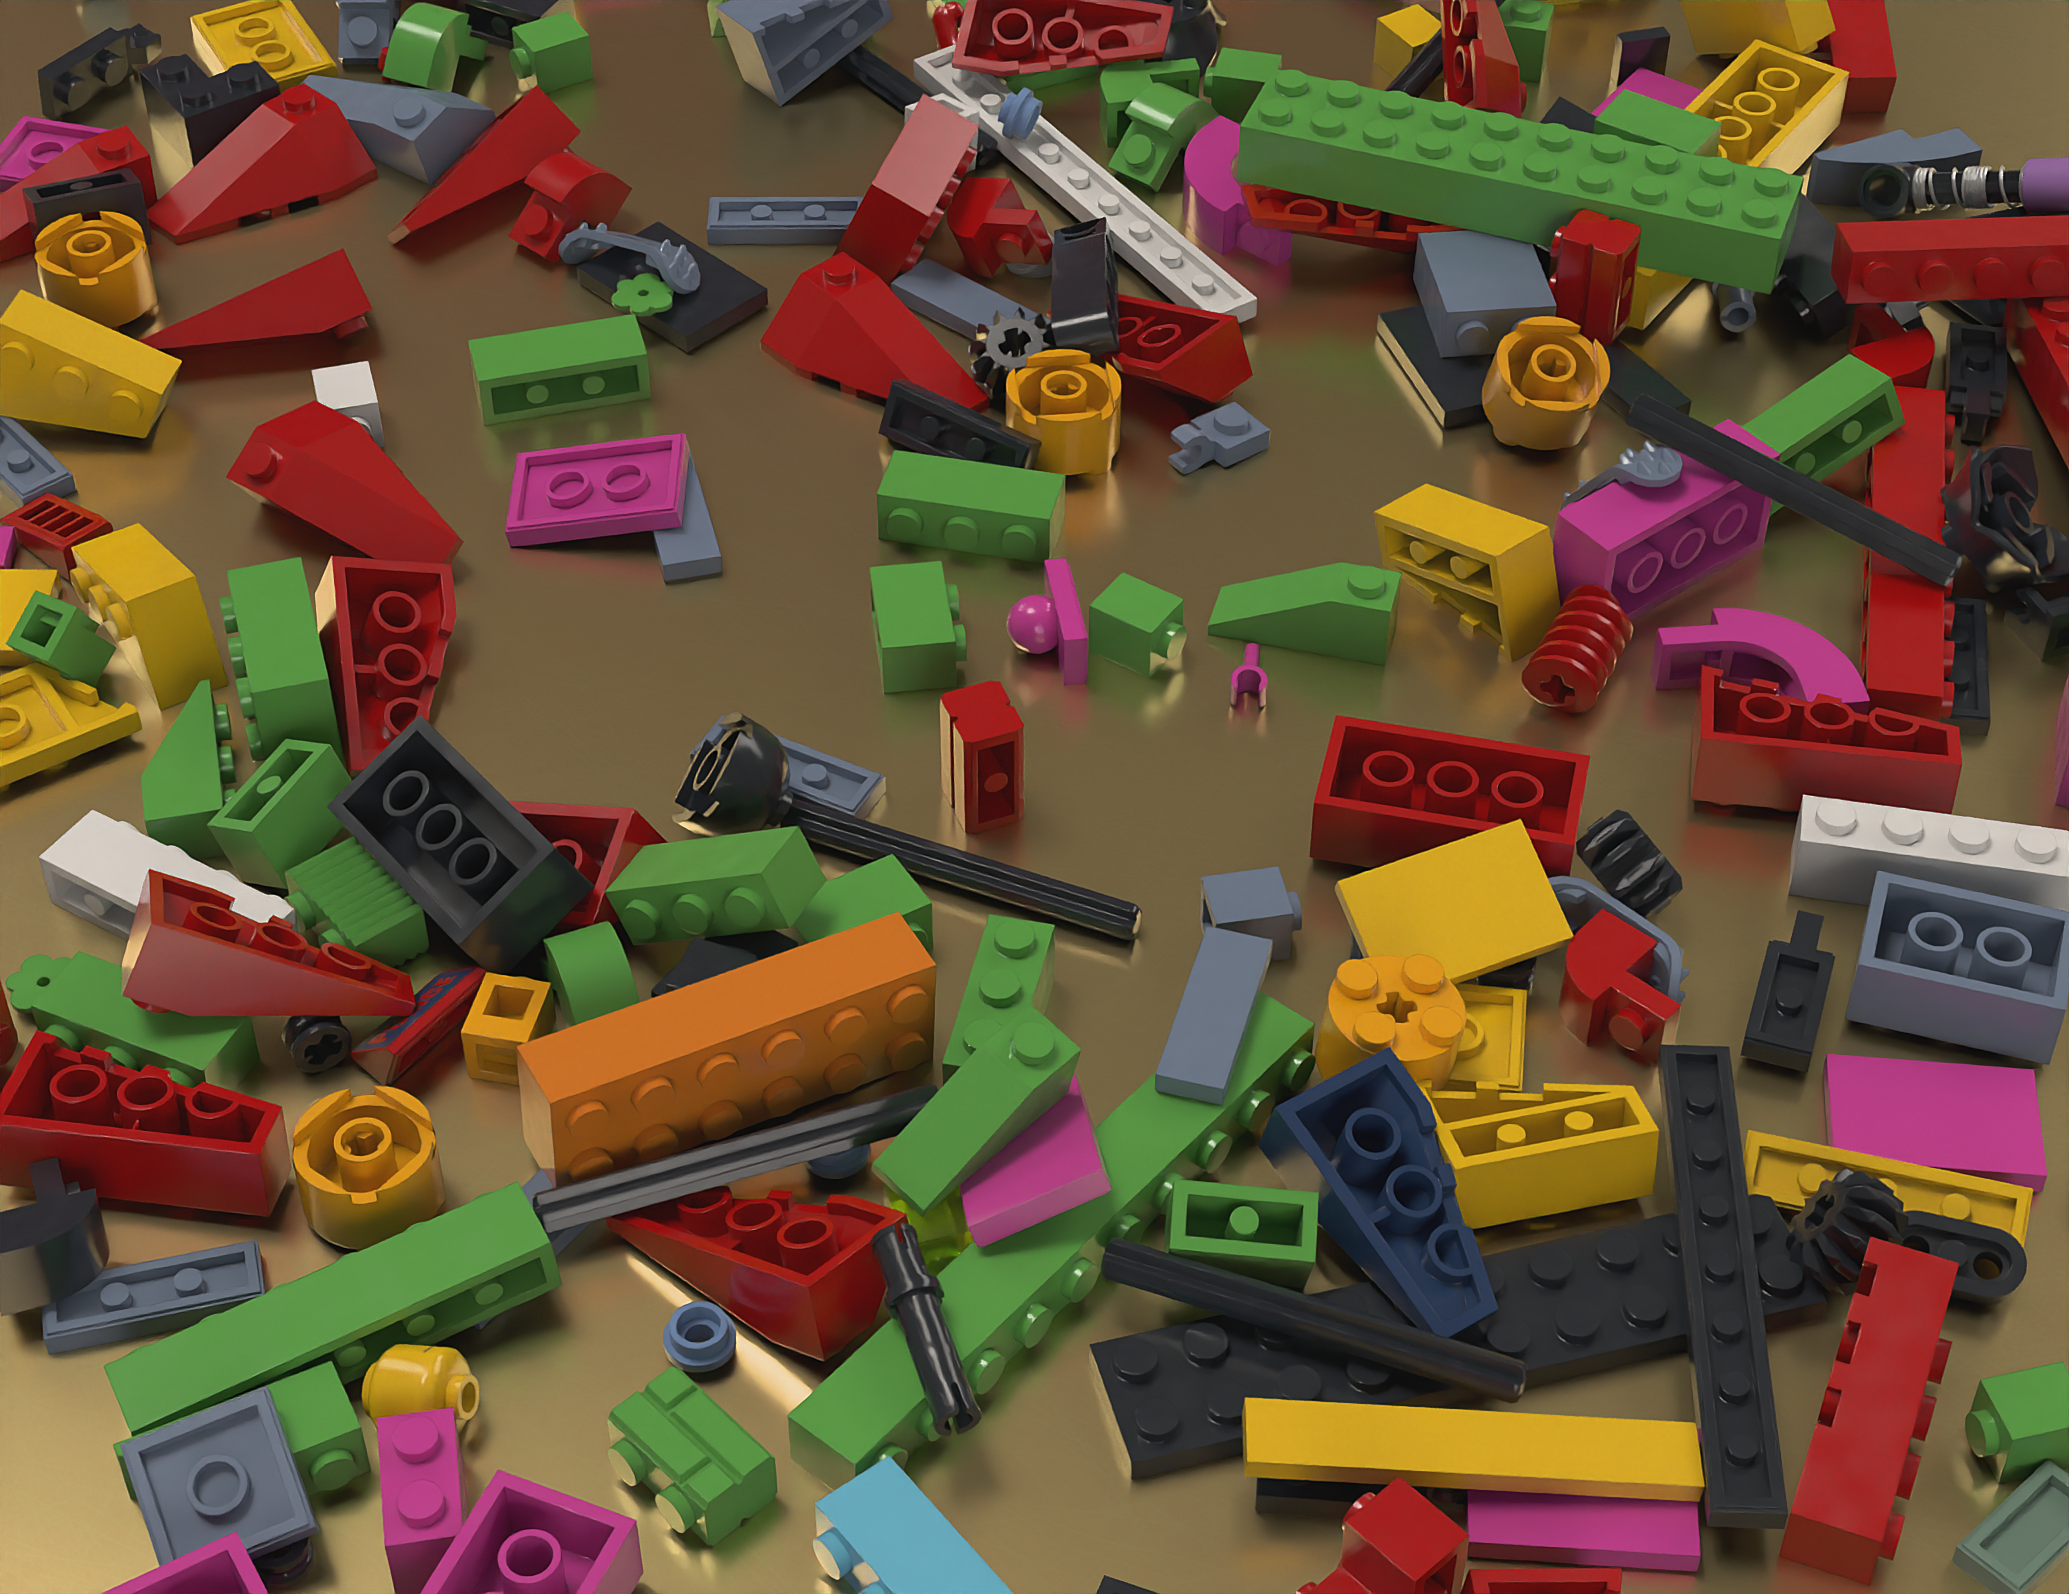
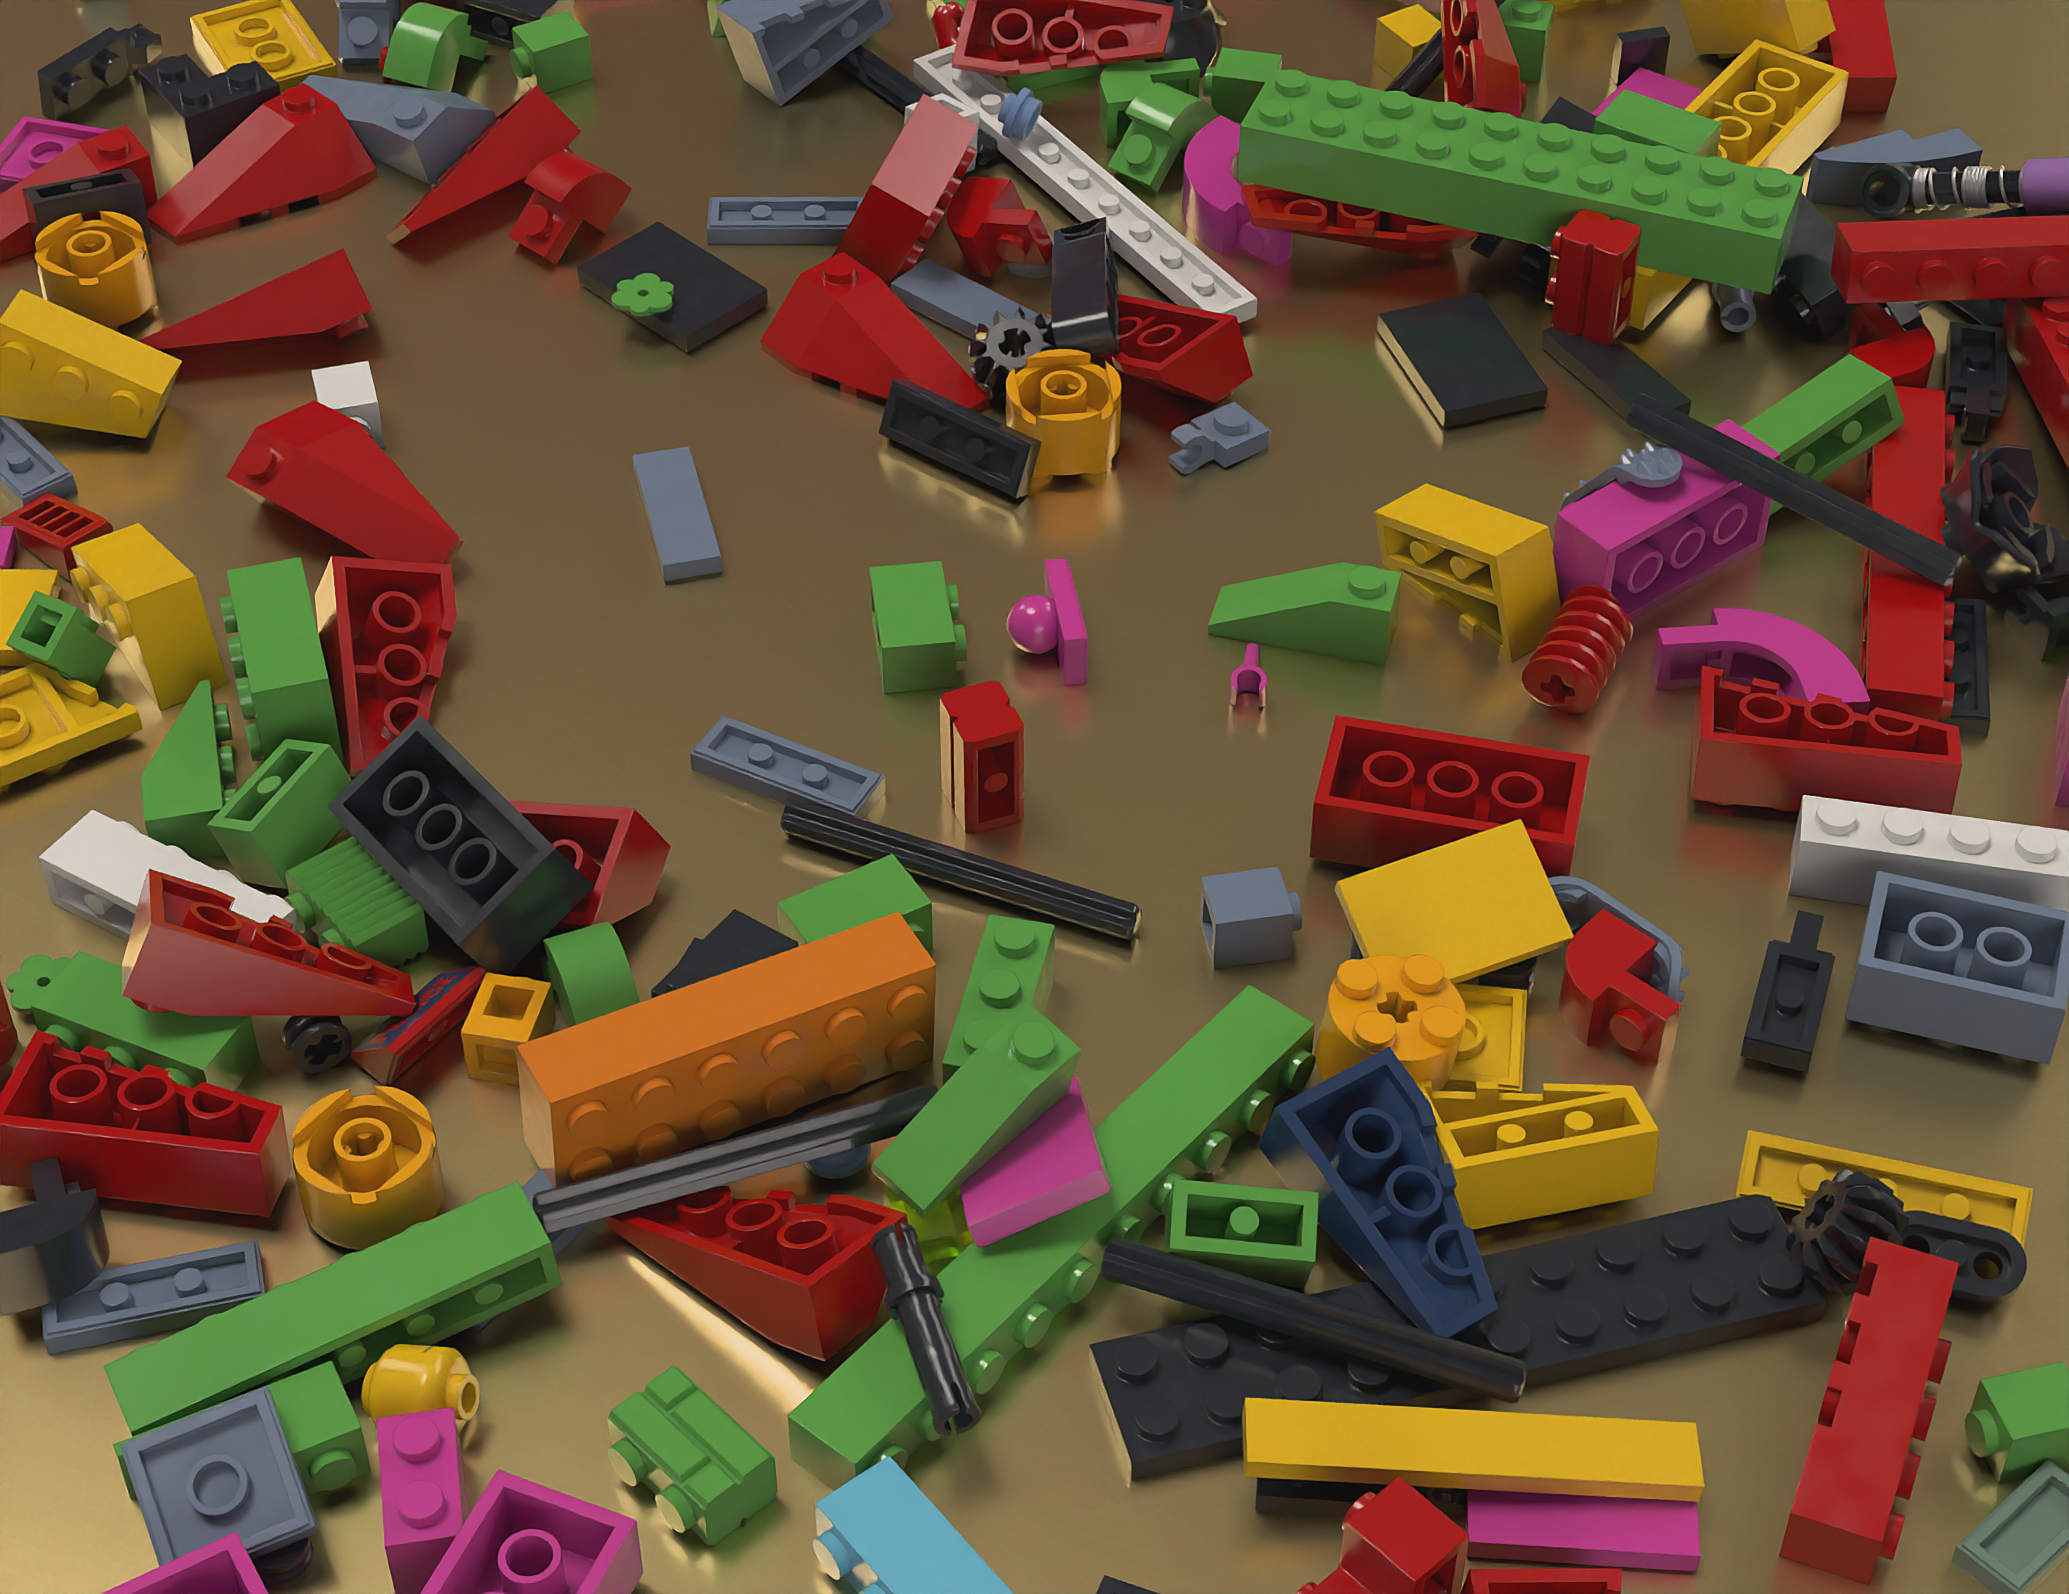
bright green brick [468,314,651,426] -> none
dark pink tile [505,433,690,547] -> none
sand blue piece [558,222,700,294] -> none
bright green brick [605,826,827,945] -> none
medium blue plate [663,1301,737,1372] -> none
black cylinder [673,711,793,838] -> none
bright green brick [877,450,1065,564] -> none
bright green brick [1089,572,1187,678] -> none
sand blue tile [1155,926,1273,1105] -> none
sand blue brick [1413,230,1557,358] -> none
light orange brick [1482,316,1610,450] -> none
black gear [1576,809,1683,919] -> none
black tile [1657,1044,1788,1529] -> none
dark pink tile [1823,1054,2047,1191] -> none

